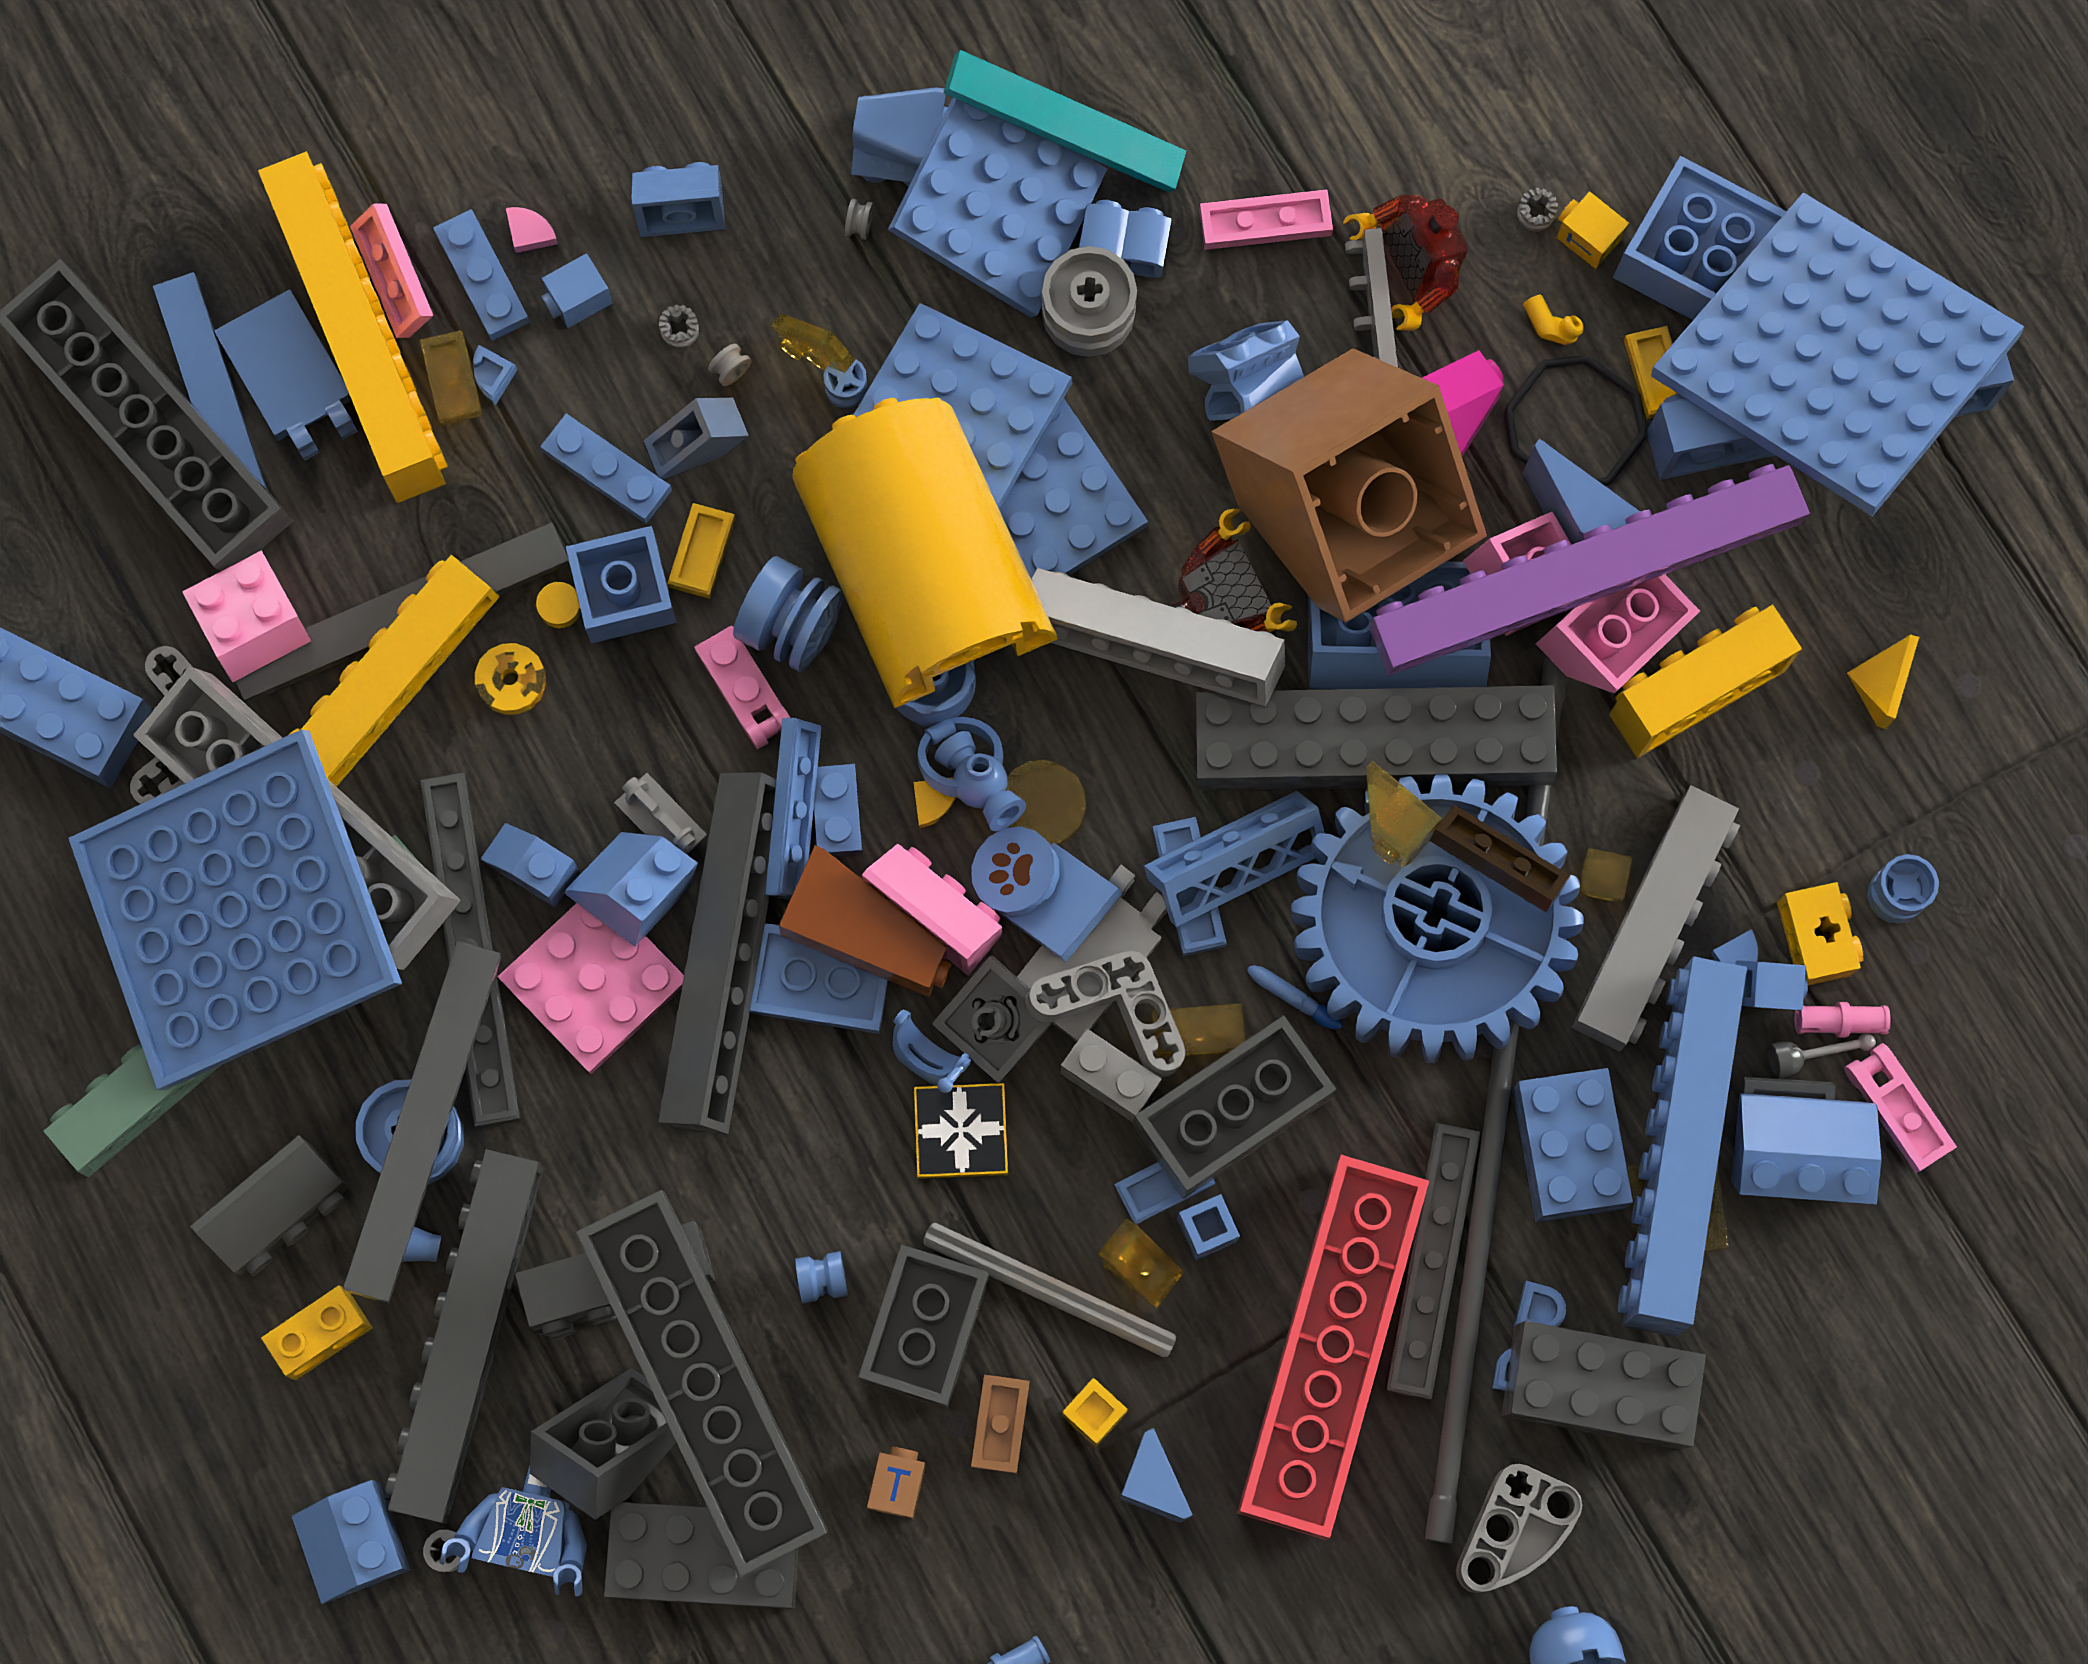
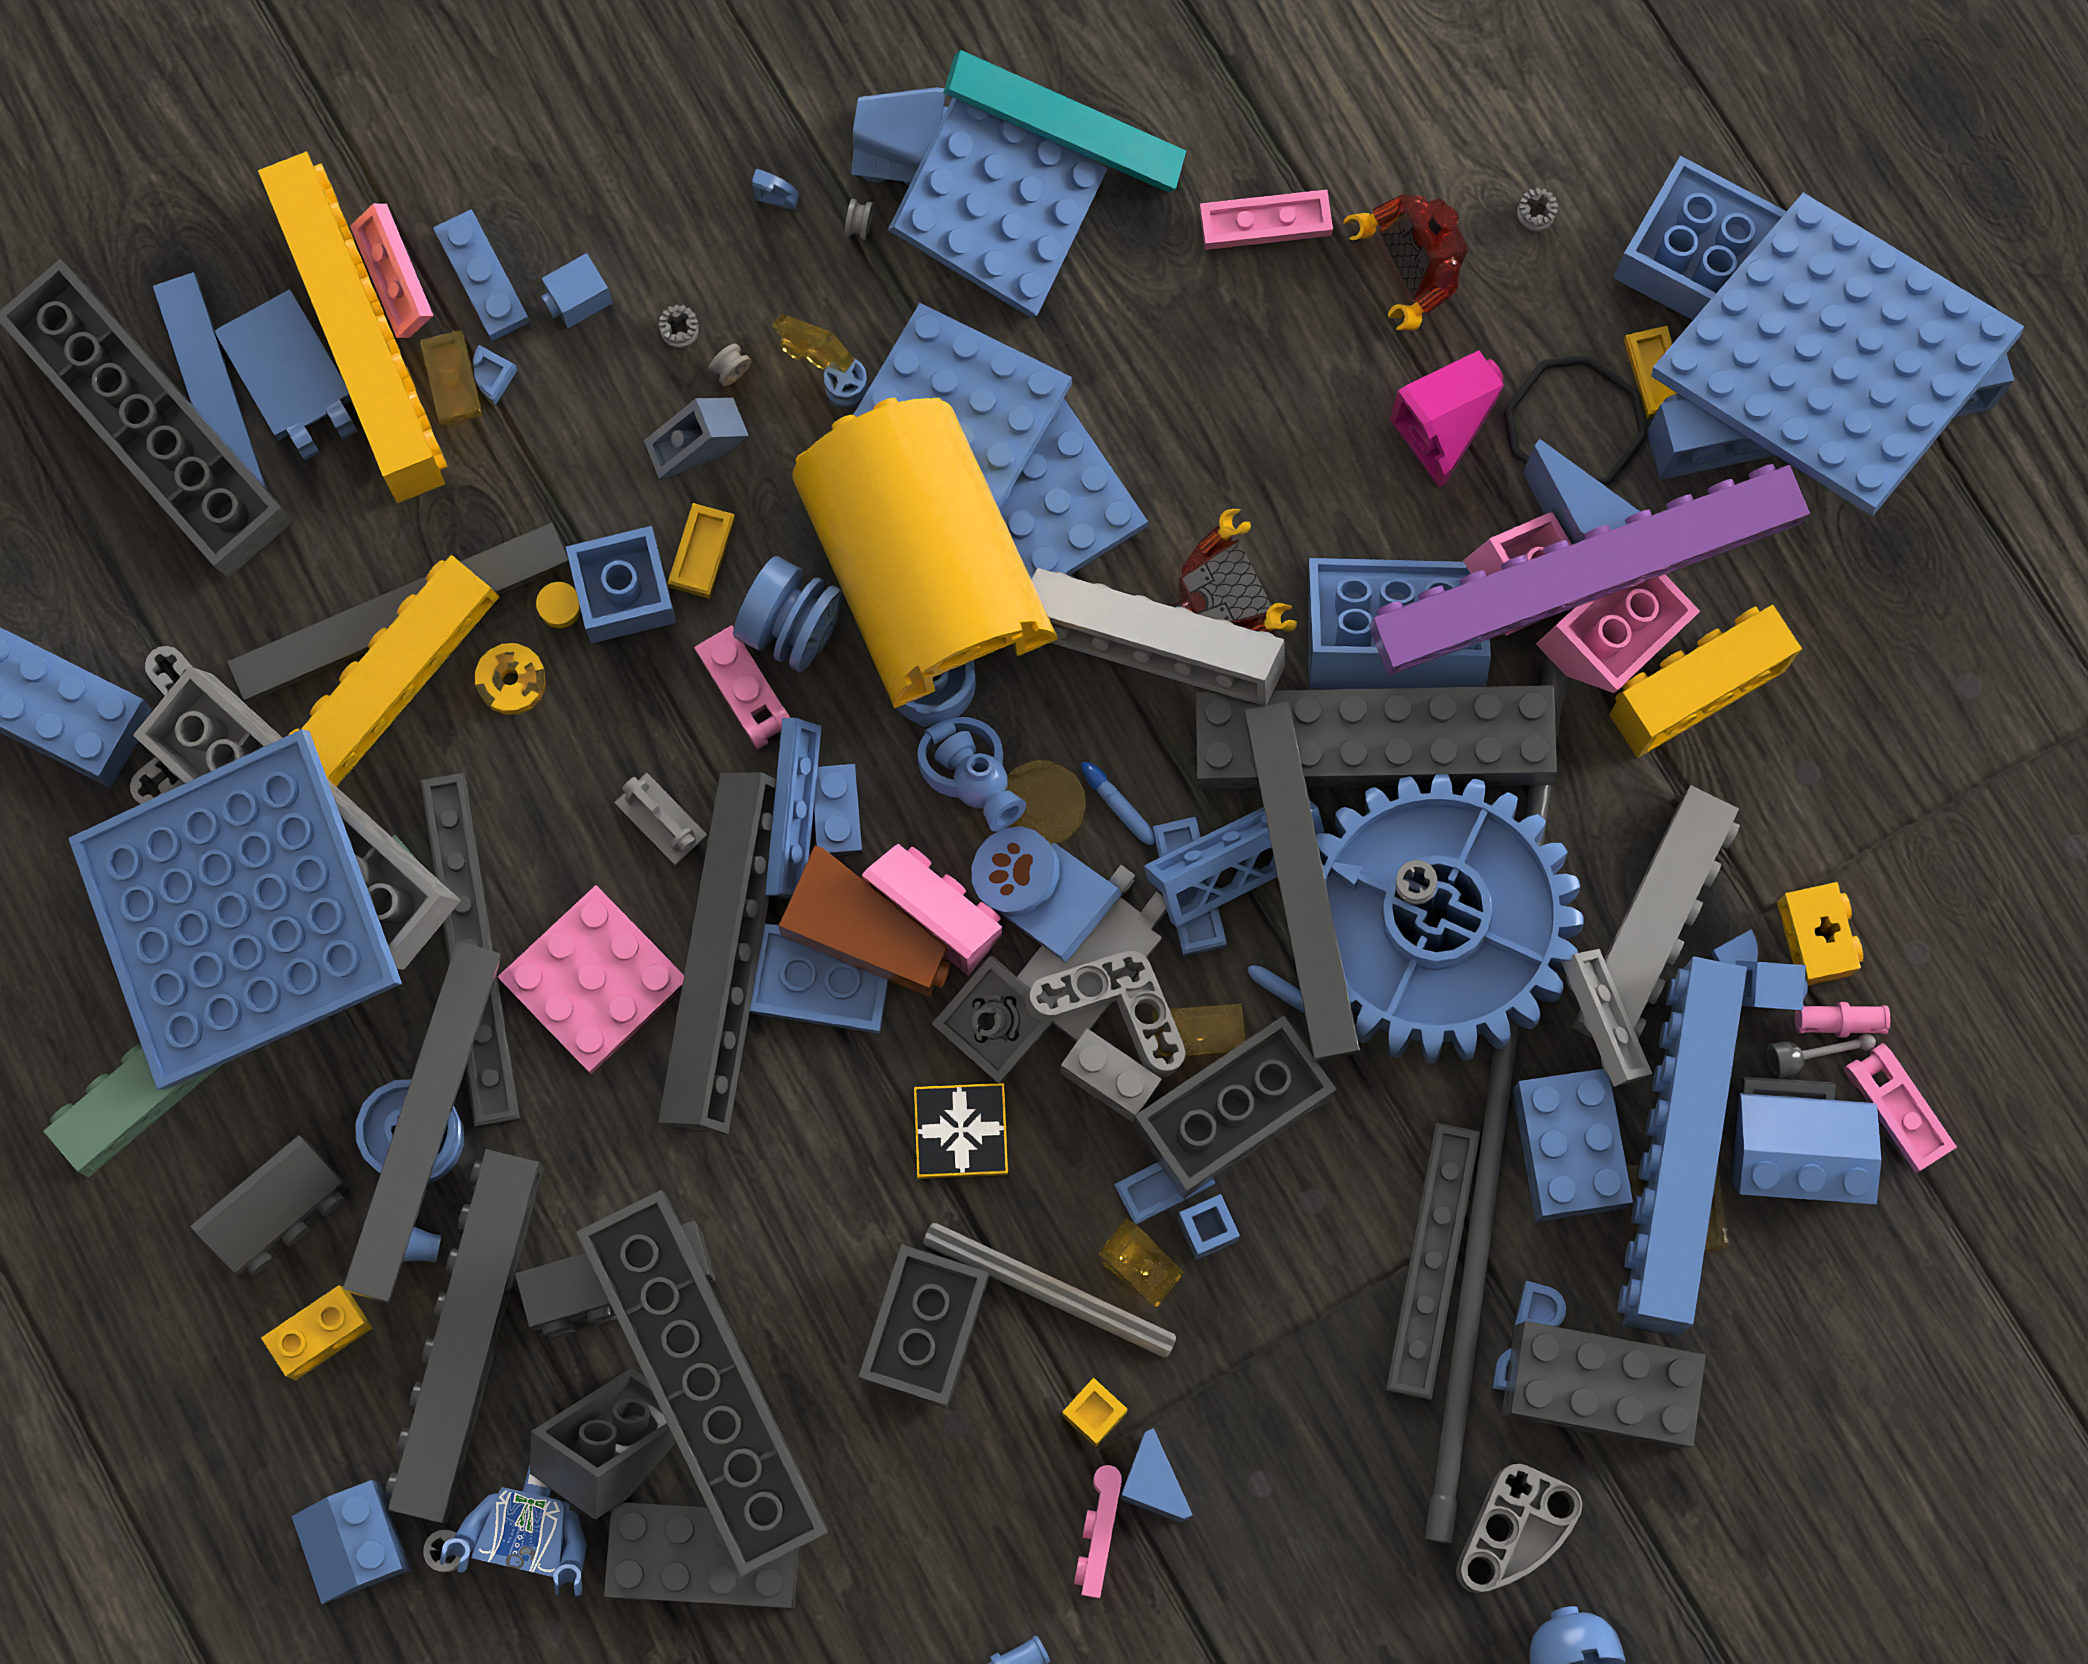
bright pink brick [182,550,311,683] -> none
medium blue slope [480,823,580,908] -> none
bright pink tile [506,207,558,253] -> none
medium blue plate [540,413,672,524] -> none
medium blue slope [565,832,698,947] -> none
medium blue slope [631,162,726,237] -> none
medium blue wheel [795,1251,848,1304] -> none
medium nougat brick [867,1447,926,1520] -> none
medium blue helmet [892,1009,971,1093] -> none
yellow tile [914,777,956,828] -> none
medium nougat plate [971,1374,1030,1474] -> none
light grey wheel [1041,246,1137,357] -> none
medium blue brick [1079,200,1171,278] -> none
medium blue piece [1188,320,1304,421] -> none
medium nougat slope [1211,348,1487,623] -> none
coral brick [1237,1155,1429,1540] -> none
light grey hinge [1345,228,1398,368] -> none
clear yellow slope [1366,761,1442,867] -> none
dark brown plate [1429,805,1570,912] -> none
yellow arm [1523,295,1584,345] -> none
yellow brick [1556,191,1629,269] -> none
clear yellow plate [1578,848,1632,903] -> none
yellow slope [1847,635,1919,729] -> none
medium blue wheel [1867,854,1939,924] -> none
none -> medium blue tile [752,169,799,210]
none -> bright pink plate [1074,1465,1121,1599]
none -> medium blue piece [1080,762,1156,845]
none -> dark grey tile [1245,701,1360,1061]
none -> light grey bush [1396,860,1437,905]
none -> light grey plate [1561,949,1652,1087]

